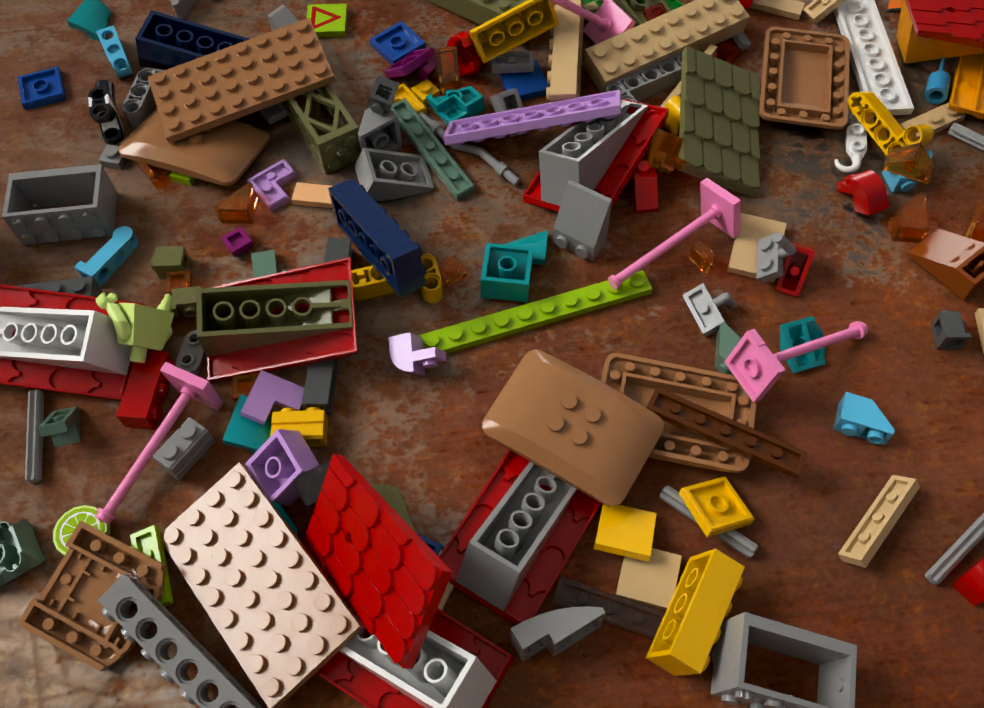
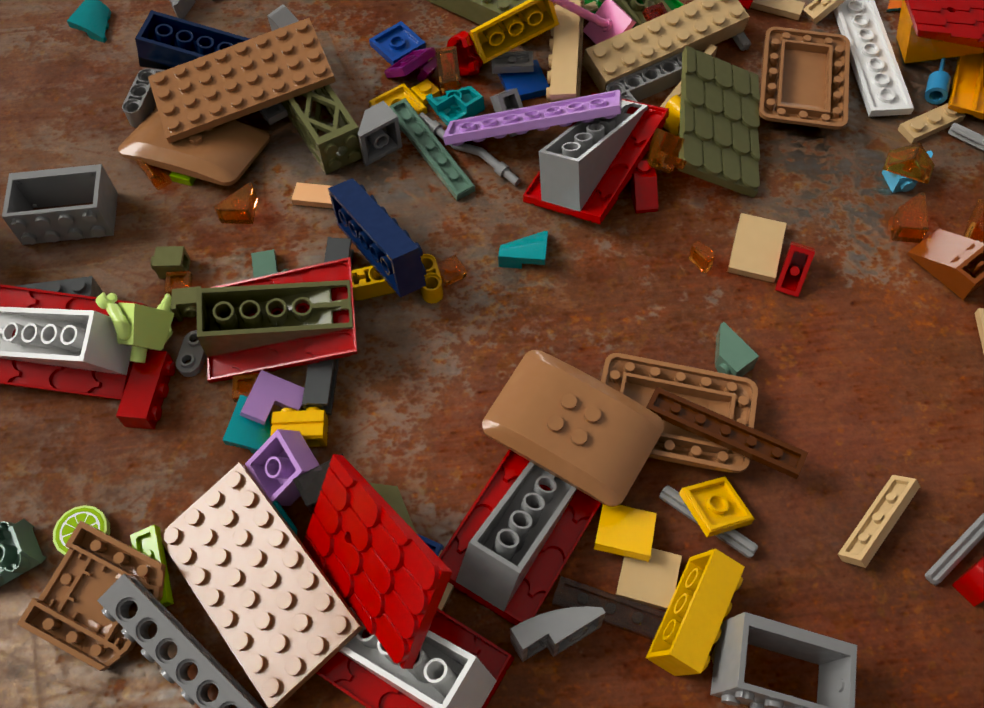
blue tile [18,66,67,110] -> none
light grey axle [25,389,44,484] -> none
sand green slope [38,406,81,447] -> none
medium azure leg [74,226,139,288] -> none
black connector [88,80,124,145] -> none
bright pink tile [95,362,224,525] -> none
medium azure leg [96,25,133,79] -> none
light grey plate [98,144,127,169] -> none
light grey brick [152,417,215,481] -> none
magenta plate [221,226,254,257] -> none
lavender tile [247,159,297,212] -> none
lime tile [306,3,348,37] -> none
light grey slope [354,147,434,201] -> none
dark grey brick [367,75,400,115] -> none
brick [388,332,446,376] -> none
lime plate [417,270,652,354] -> none
teal slope [480,243,534,302] -> none
light grey slope [553,180,612,262] -> none
bright pink tile [608,178,741,290] -> none
light grey plate [682,283,737,337] -> none
clear red plate [715,40,742,64] -> none
bright pink tile [724,321,868,403] -> none
light grey plate [756,232,796,283] -> none
teal slope [780,316,826,373] -> none
medium azure slope [833,392,895,445] -> none
white piece [834,112,867,173] -> none
red brick [836,170,889,215] -> none
yellow beam [847,91,934,158] -> none
dark grey brick [930,310,972,350] -> none

